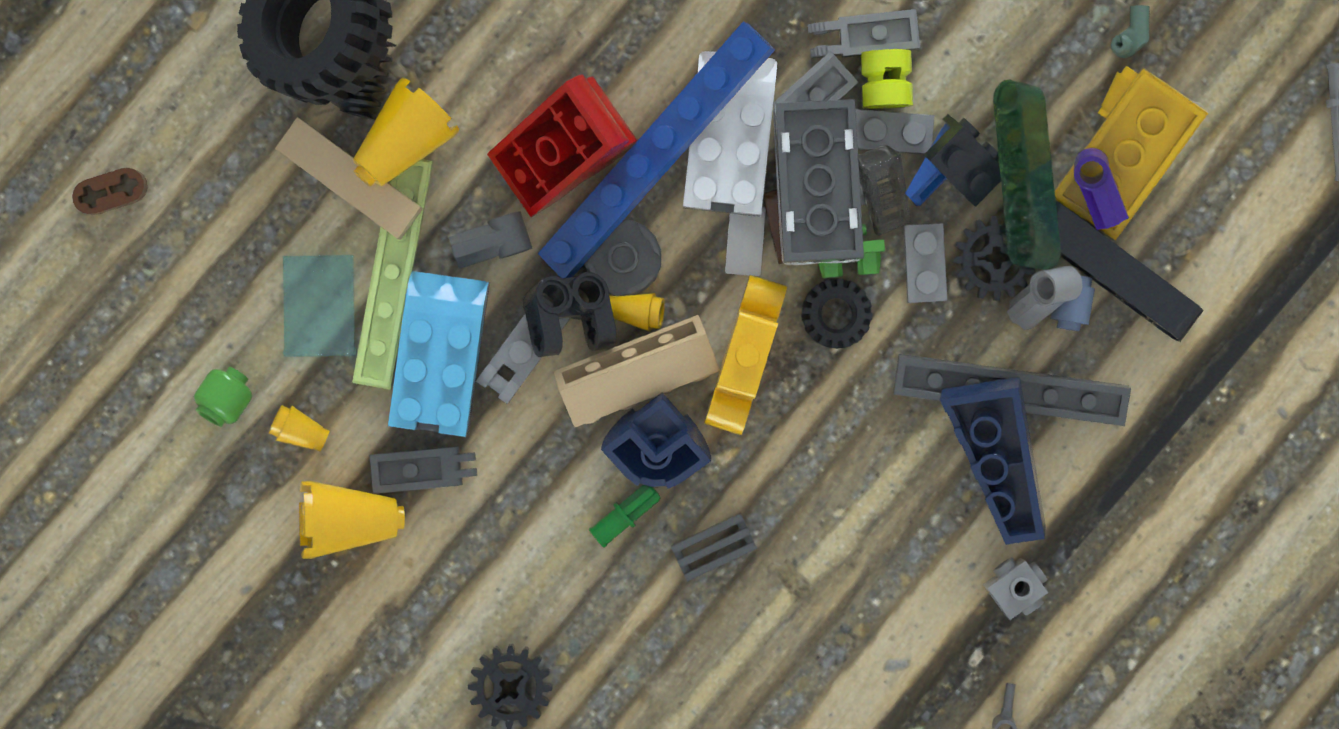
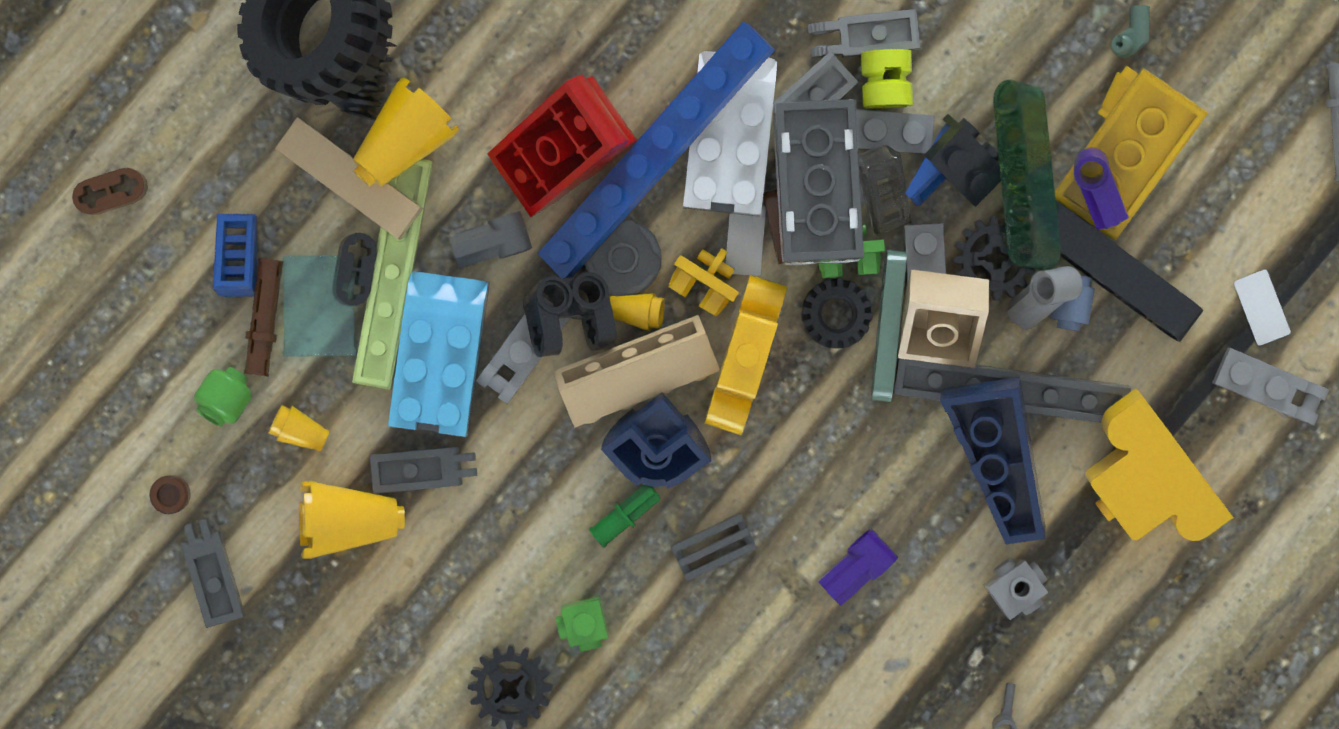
none -> reddish brown tile [149,475,191,514]
none -> dark grey hinge [181,519,246,628]
none -> blue slope [213,214,257,297]
none -> reddish brown pin [244,258,284,377]
none -> black beam [332,233,377,306]
none -> bright green brick [556,596,609,651]
none -> yellow hips [668,248,740,317]
none -> dark purple piece [818,528,898,606]
none -> sand green beam [871,250,907,402]
none -> tan brick [898,270,989,368]
none -> yellow brick [1085,388,1234,541]
none -> light grey plate [1212,348,1329,426]
none -> white sticker [1234,270,1291,346]

